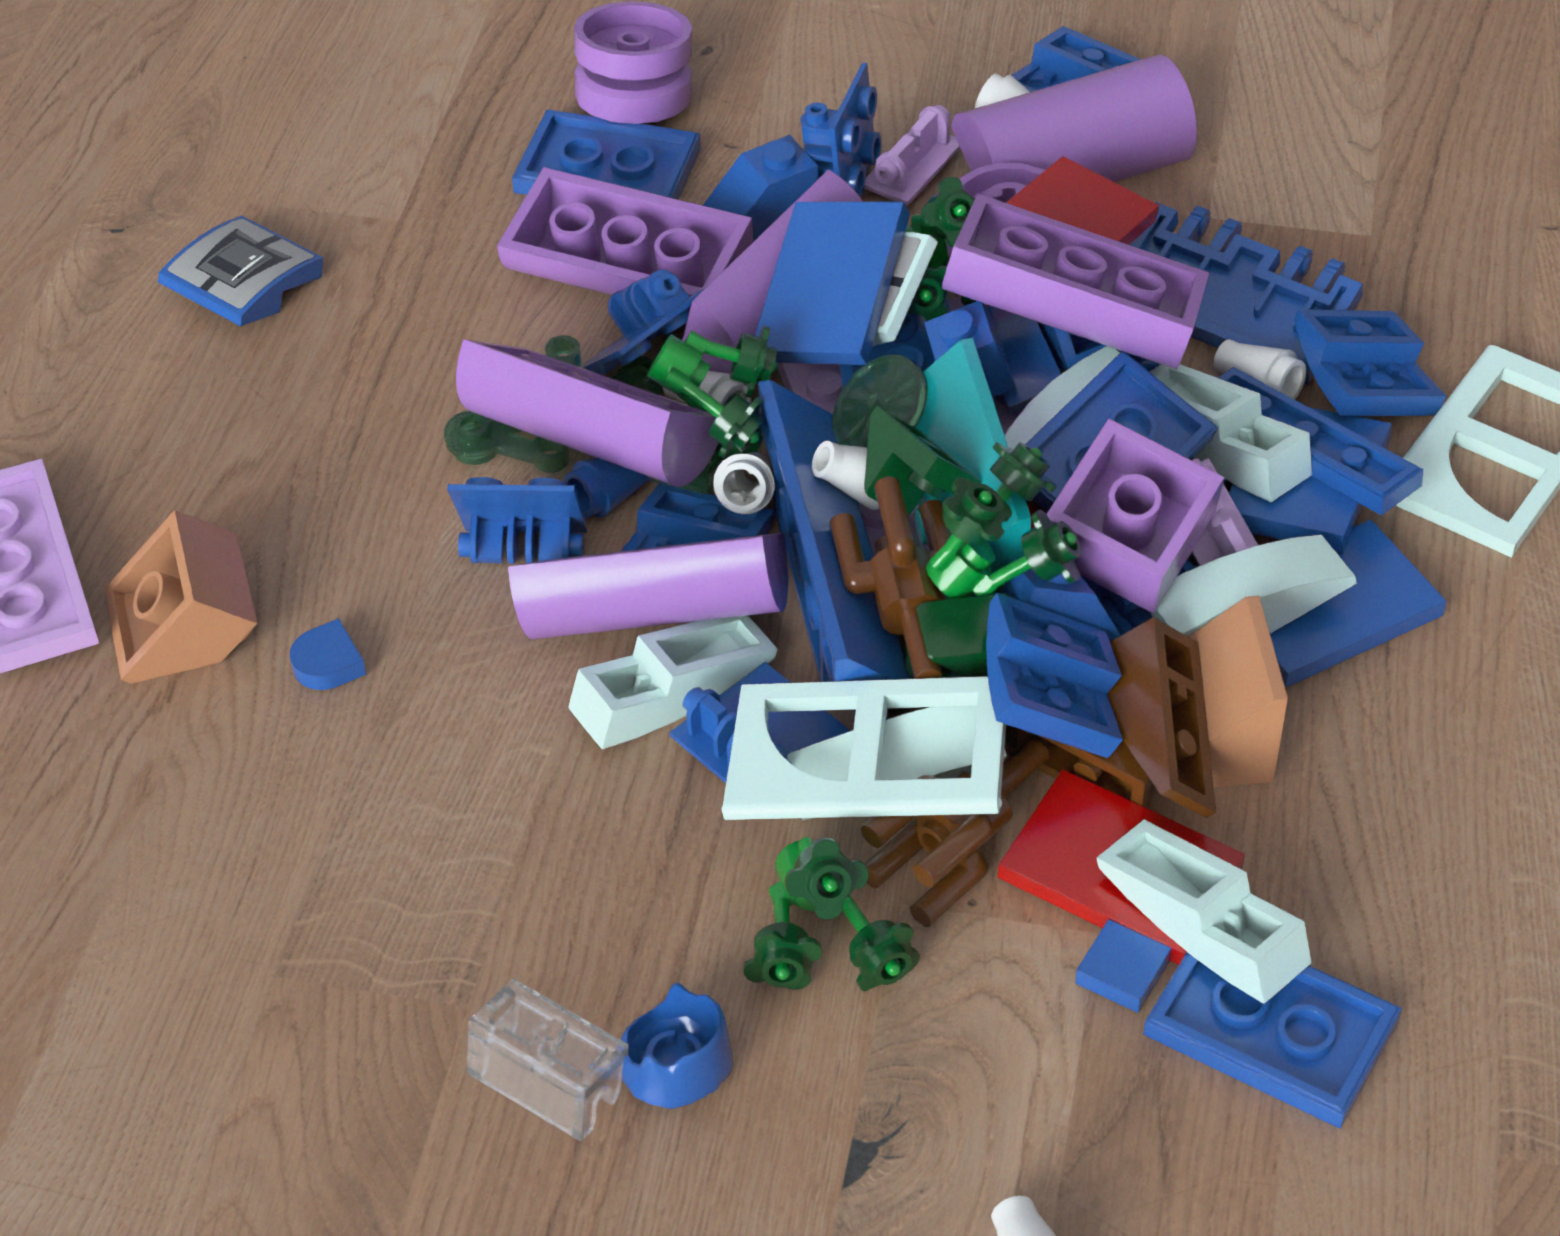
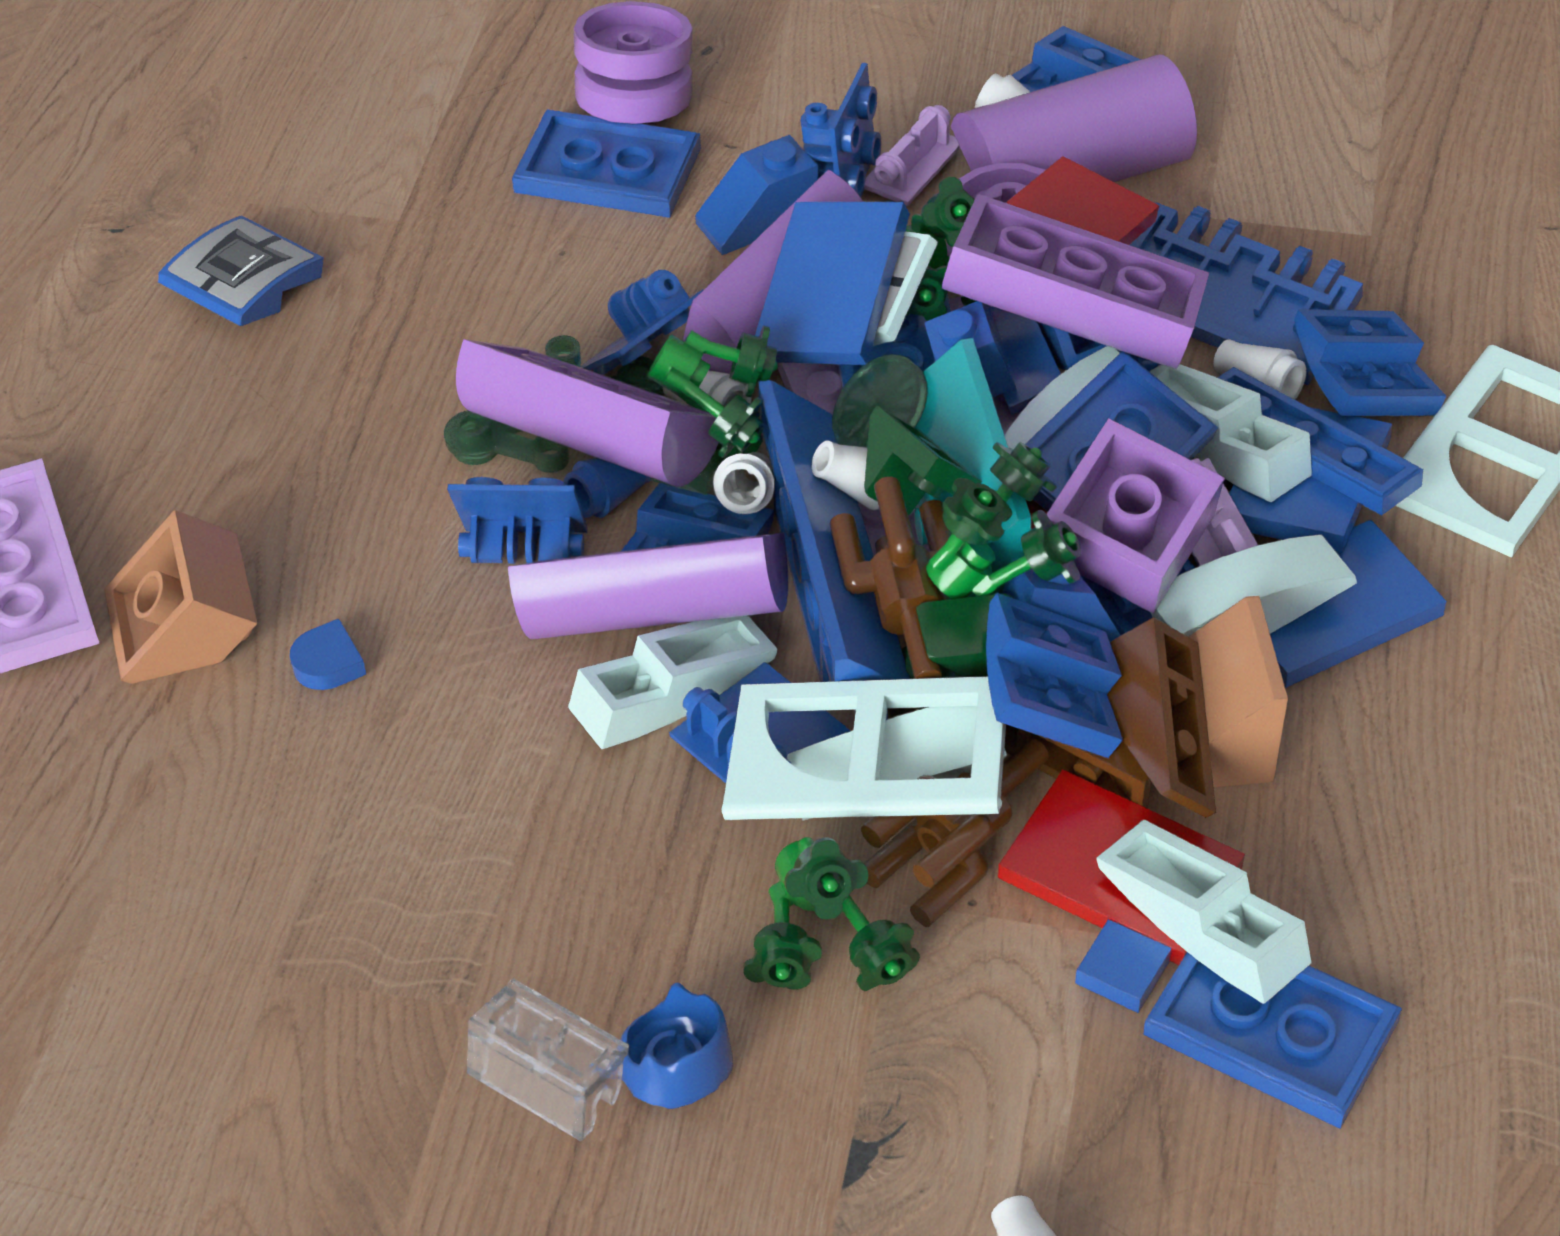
medium lavender brick [497,167,753,309] -> none

